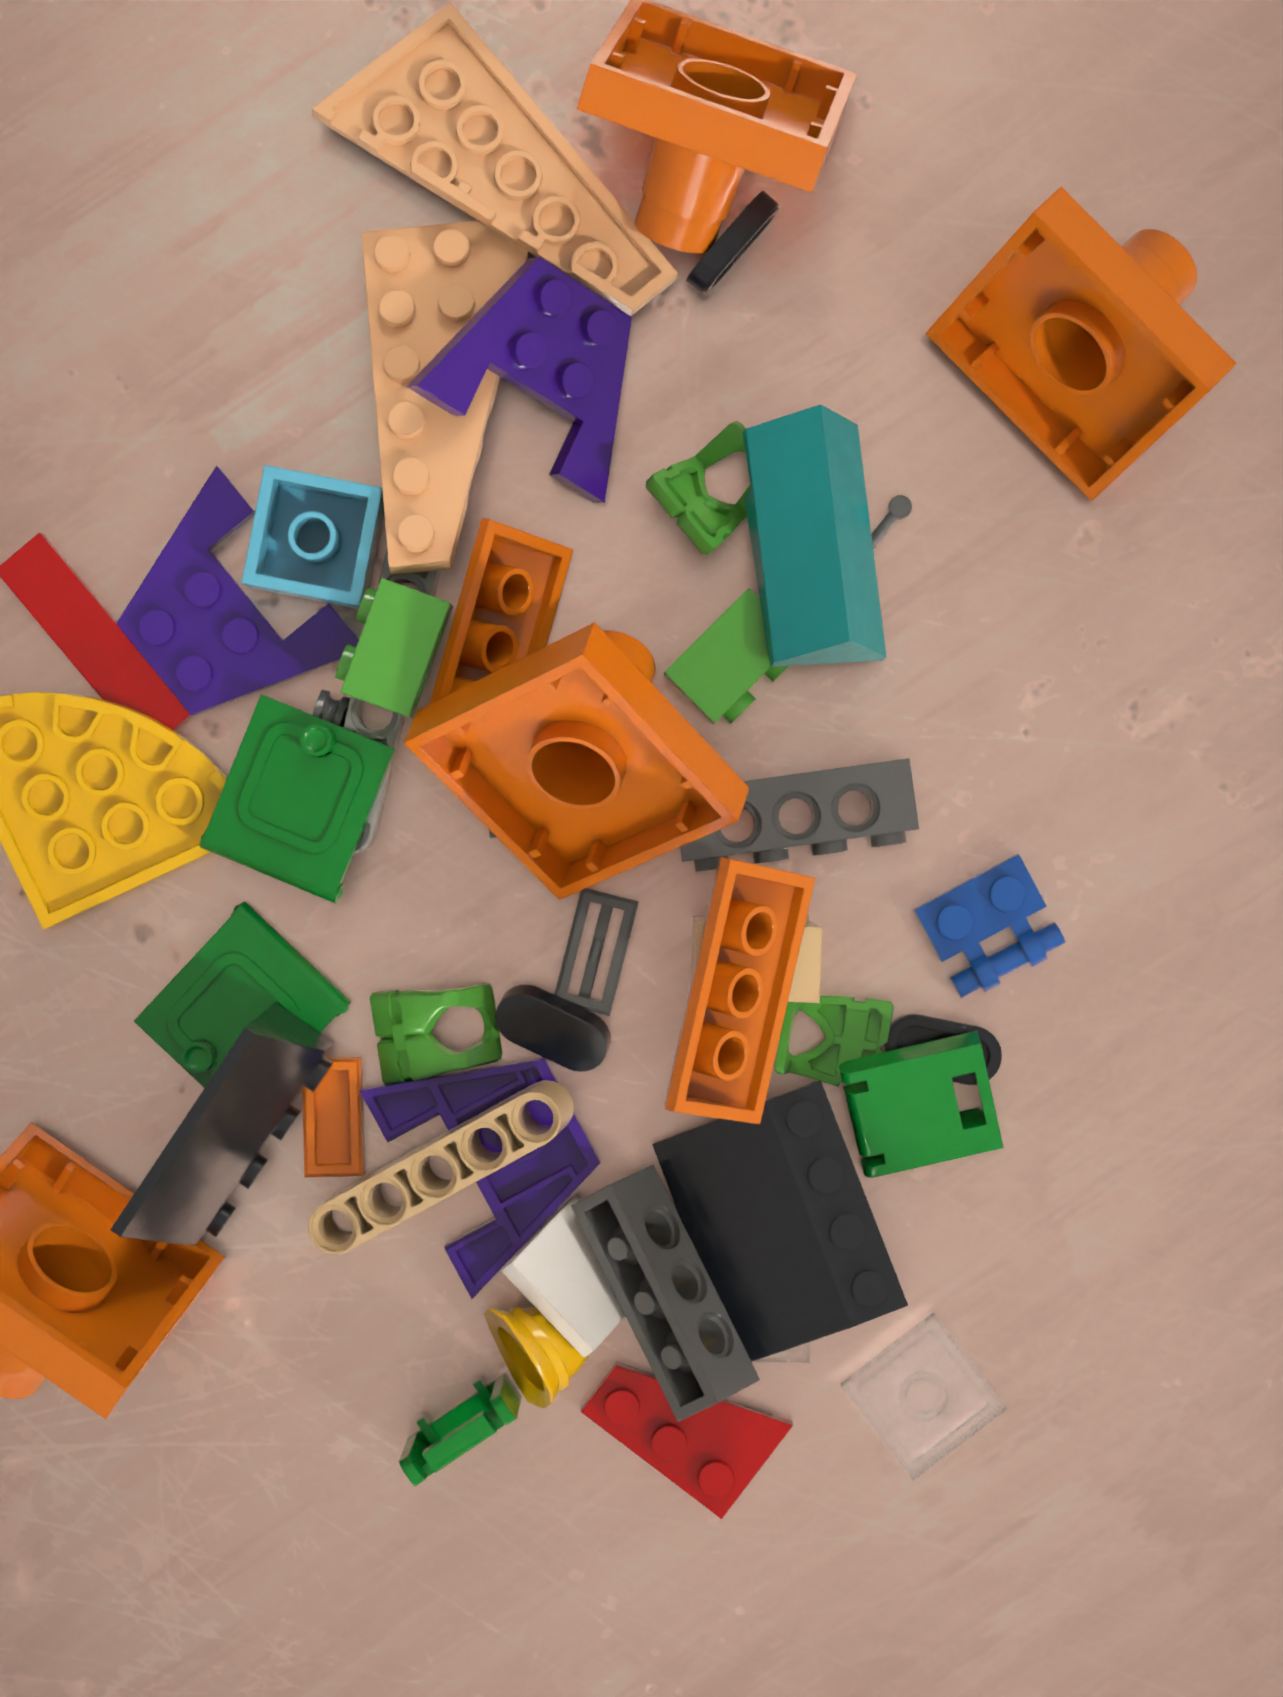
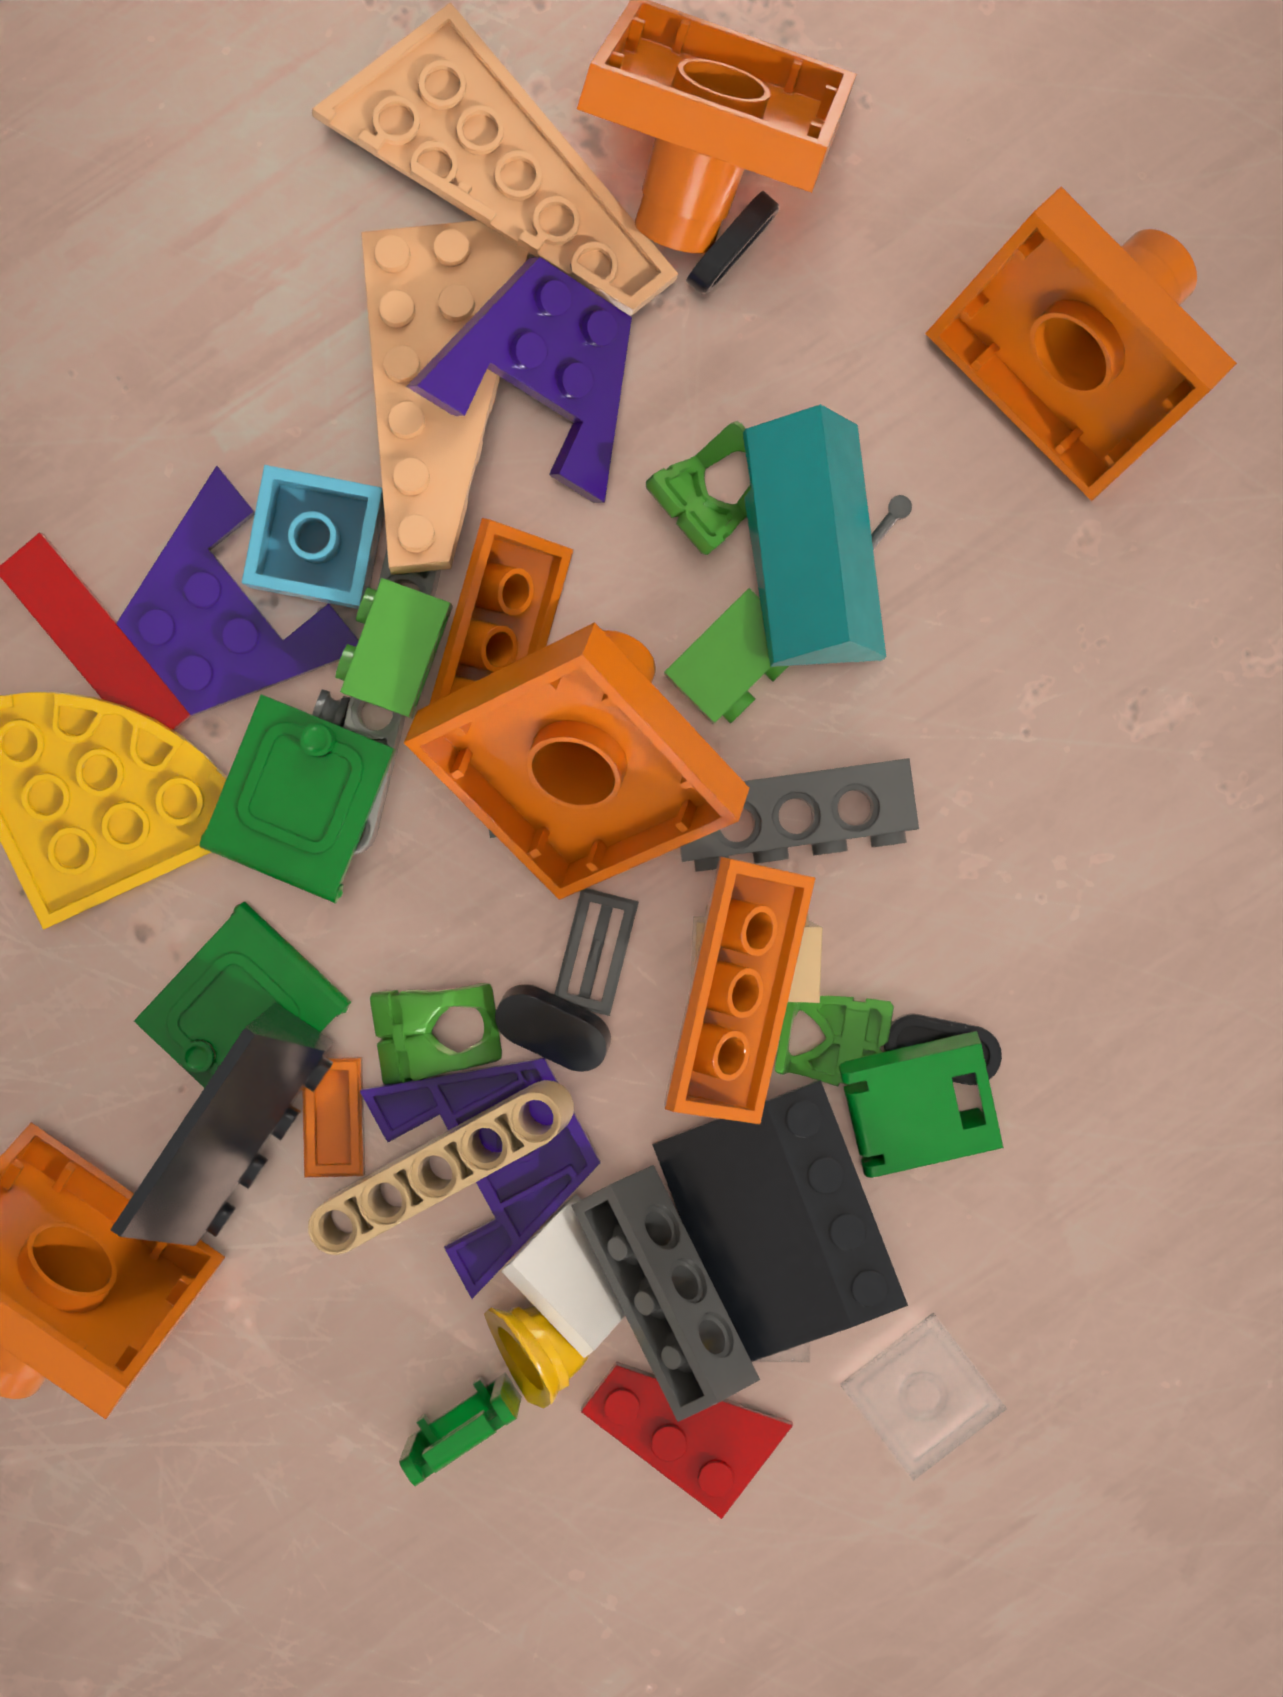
blue plate [913,854,1066,998] -> none

